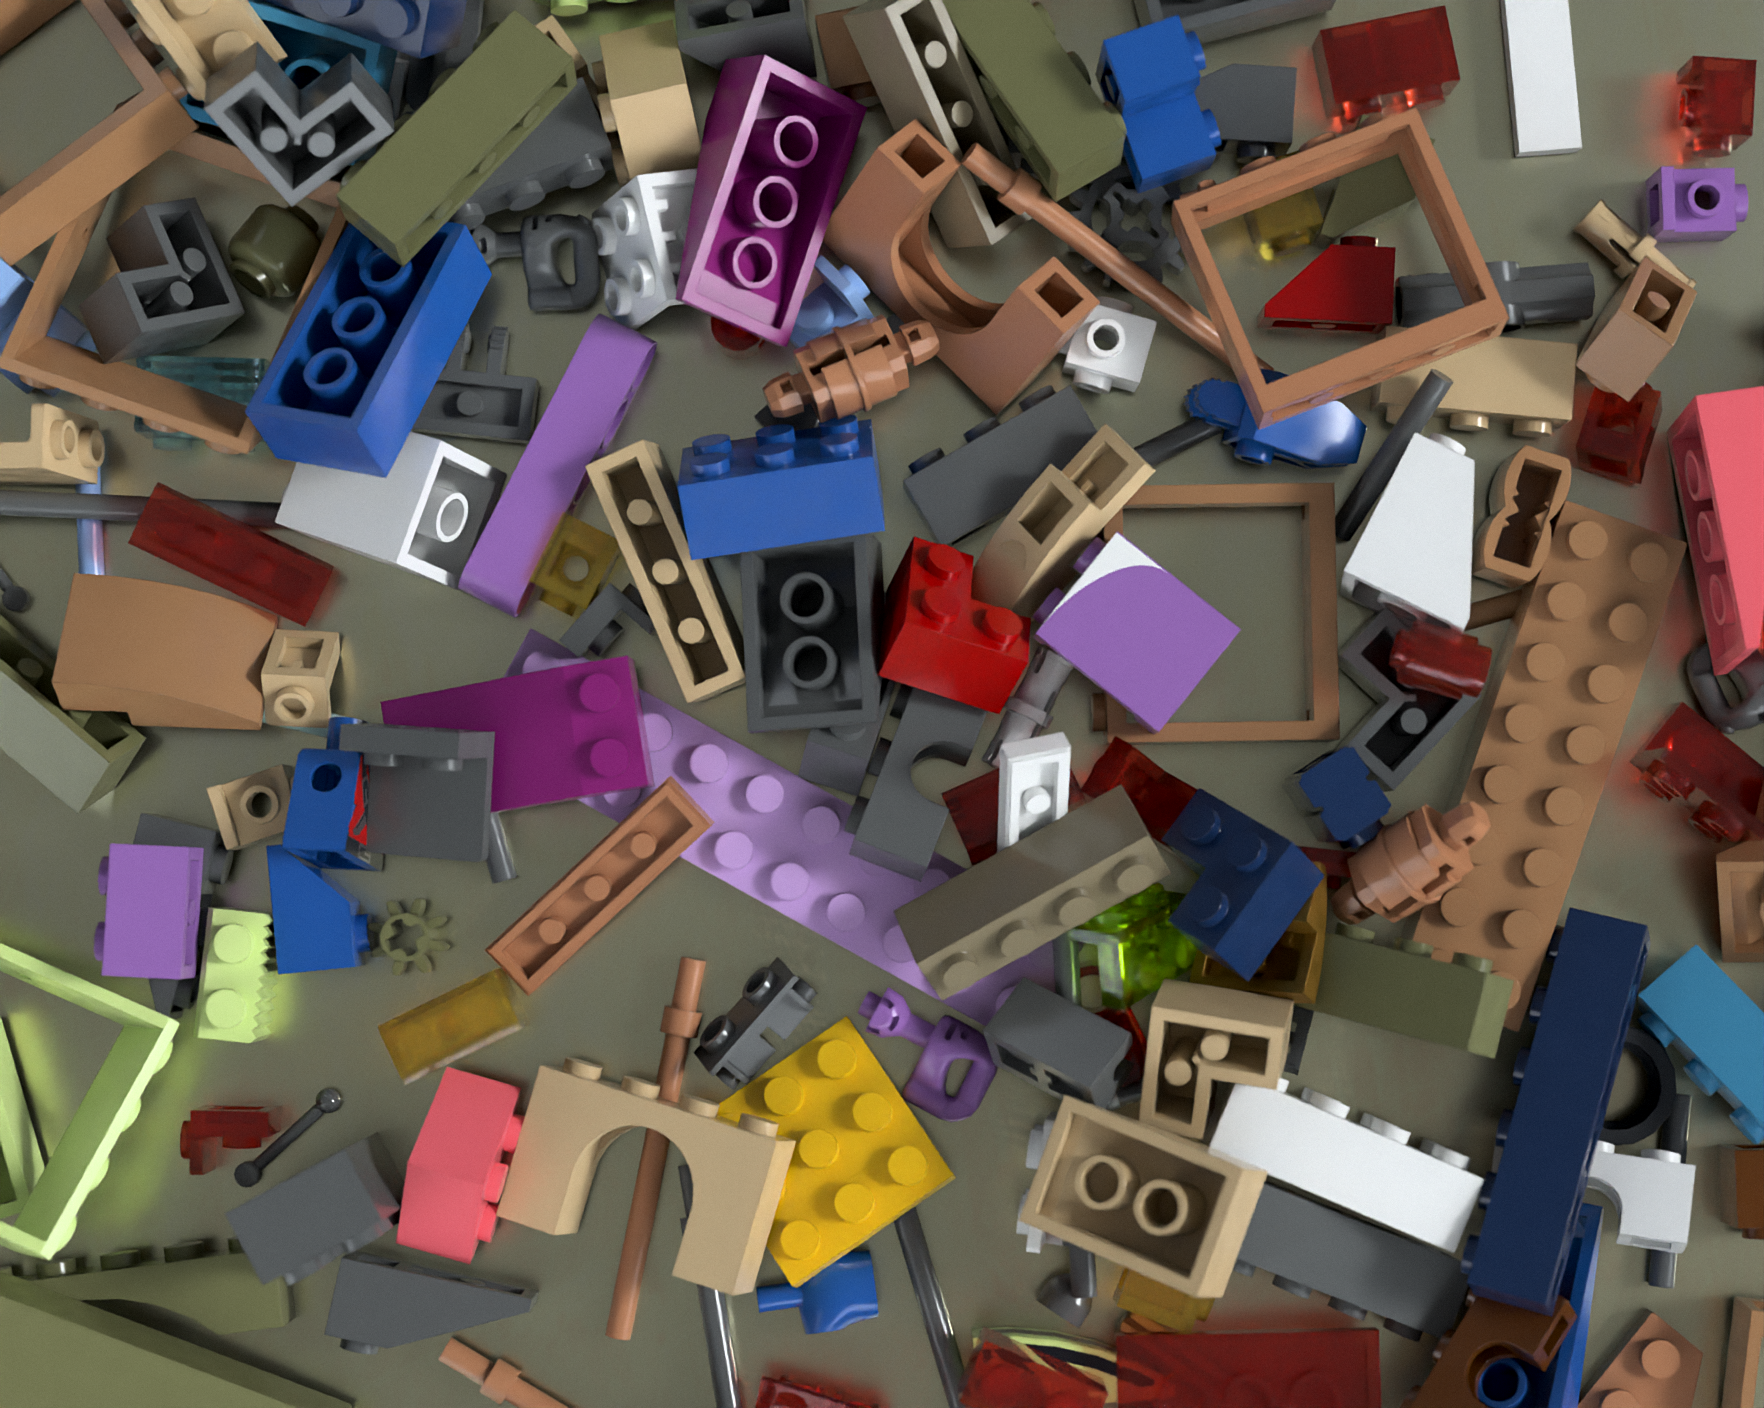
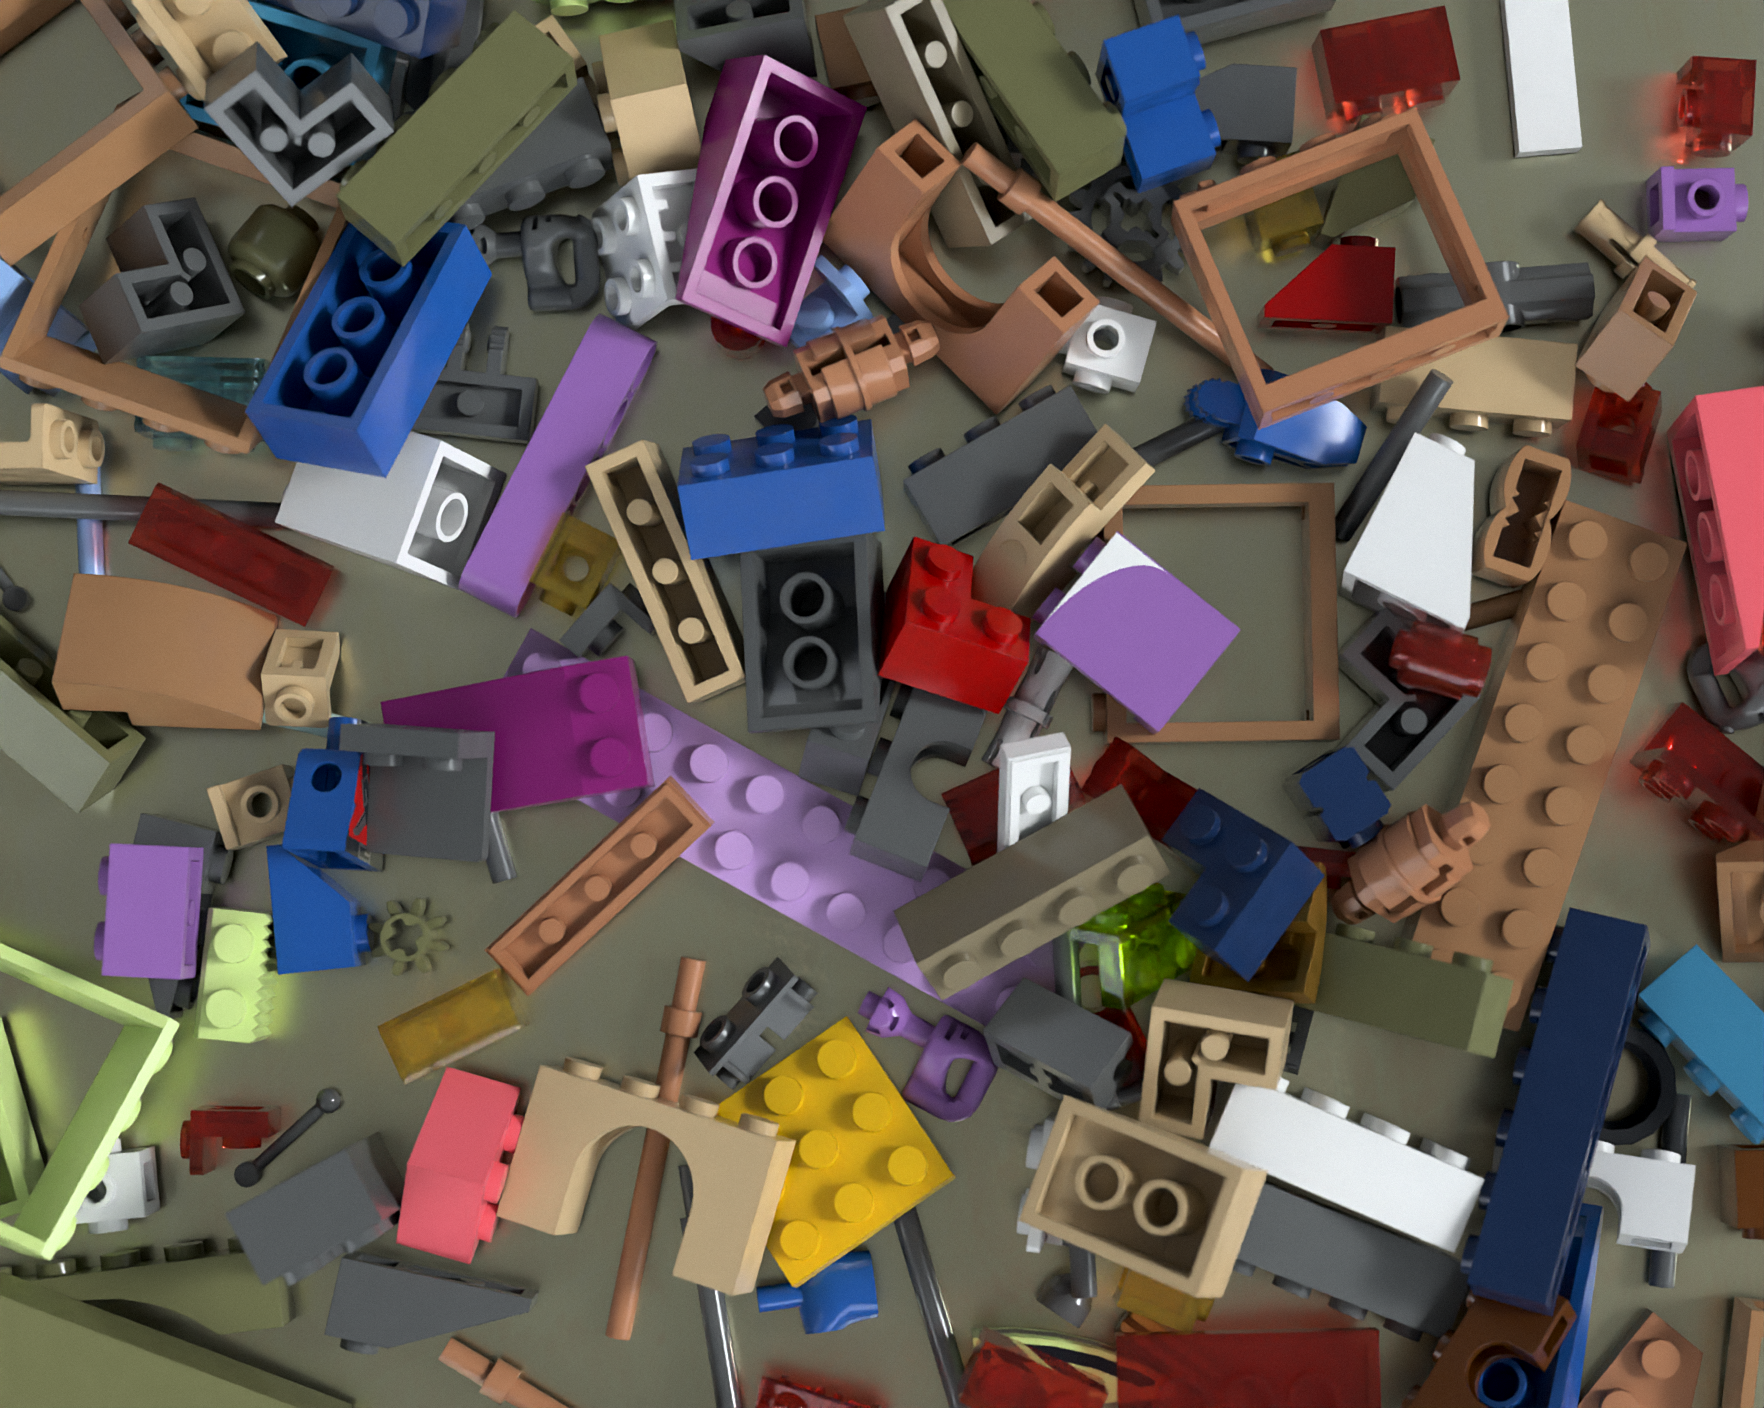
none -> white brick [75,1138,160,1234]

